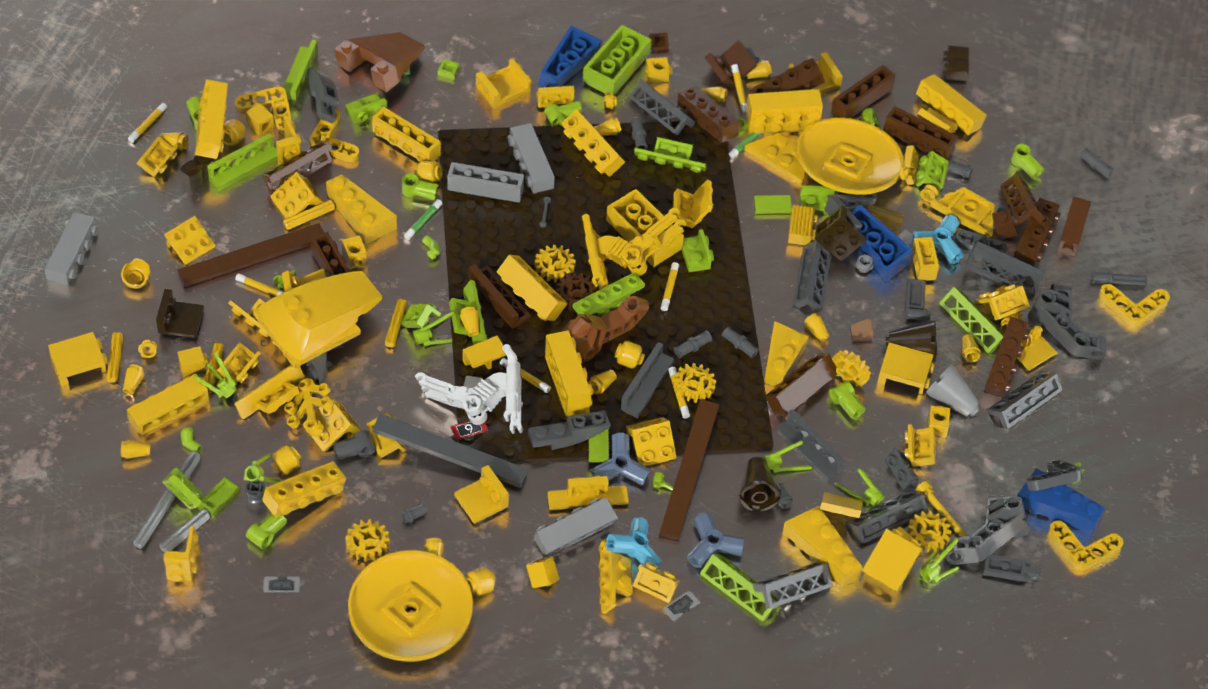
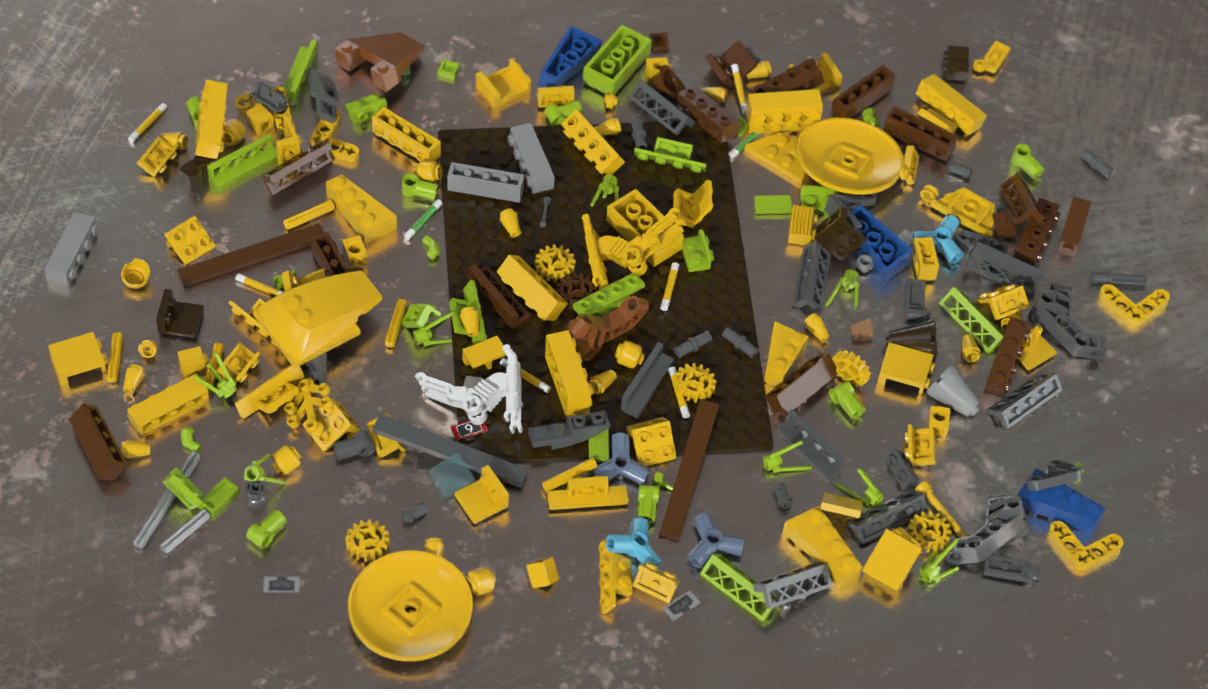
yellow bracket [164,526,200,582] -> none
yellow brick [262,461,346,518] -> none
yellow bracket [271,171,324,219] -> none
light grey brick [534,498,618,558] -> none
dark brown cone [740,457,779,511] -> none
clear yellow panel [867,204,905,232] -> none
lime bracket [915,151,949,191] -> none
none -> reddish brown brick [69,404,128,481]
none -> dark grey hinge [250,82,289,112]
none -> clear light blue piece [428,452,475,498]
none -> yellow cone [500,209,521,238]
none -> yellow axle [542,458,597,492]
none -> lime plant [591,175,619,207]
none -> lime piece [638,484,659,524]
none -> reddish brown piece [651,65,686,101]
none -> lime plant [825,269,860,307]
none -> yellow hinge [972,41,1011,74]

